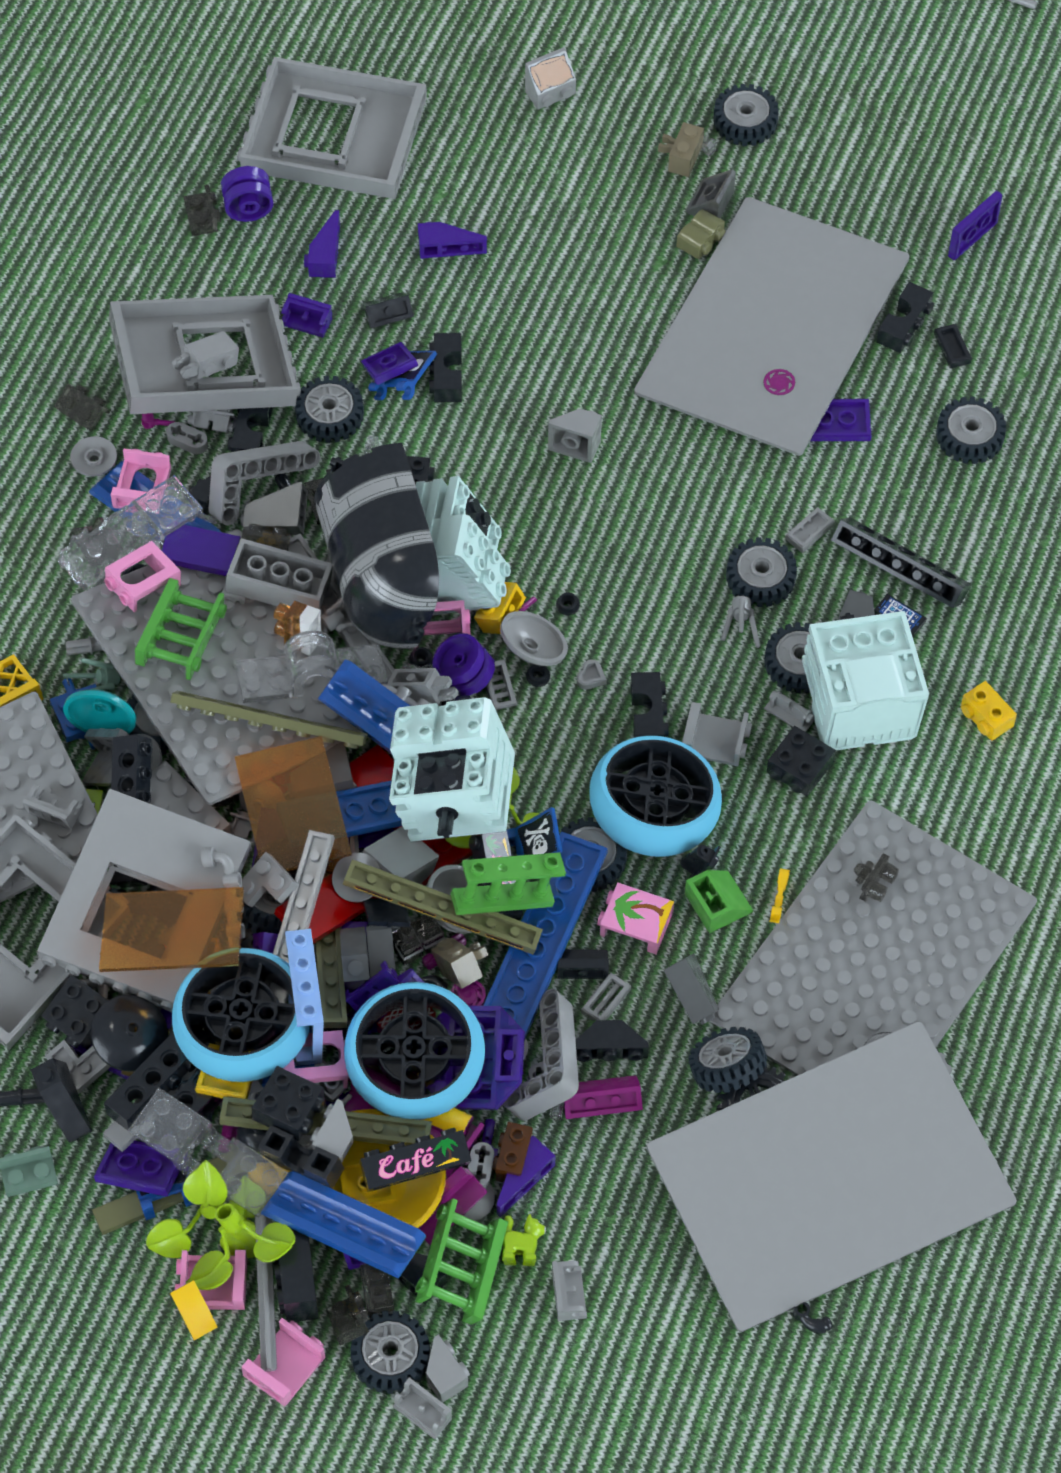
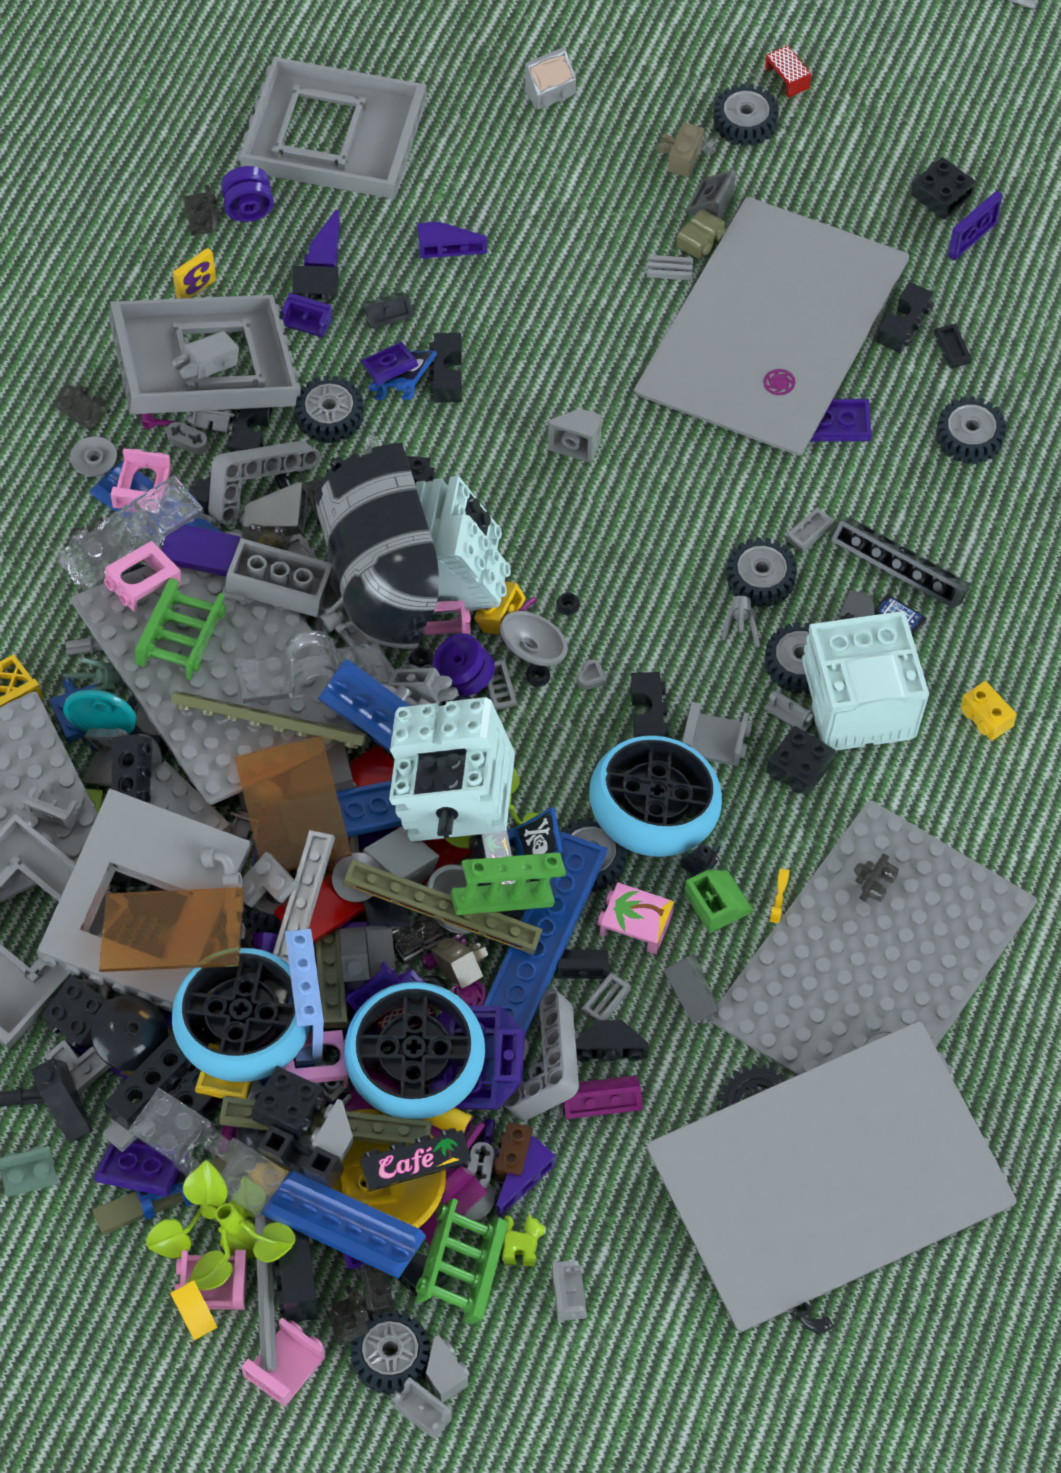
clear orange hips [274,601,321,656] -> none
black wheel [688,1027,767,1093] -> none
none -> yellow tile [173,248,216,299]
none -> black brick [292,266,339,300]
none -> light grey tile [647,255,693,281]
none -> red panel [765,45,811,98]
none -> black brick [911,157,976,220]

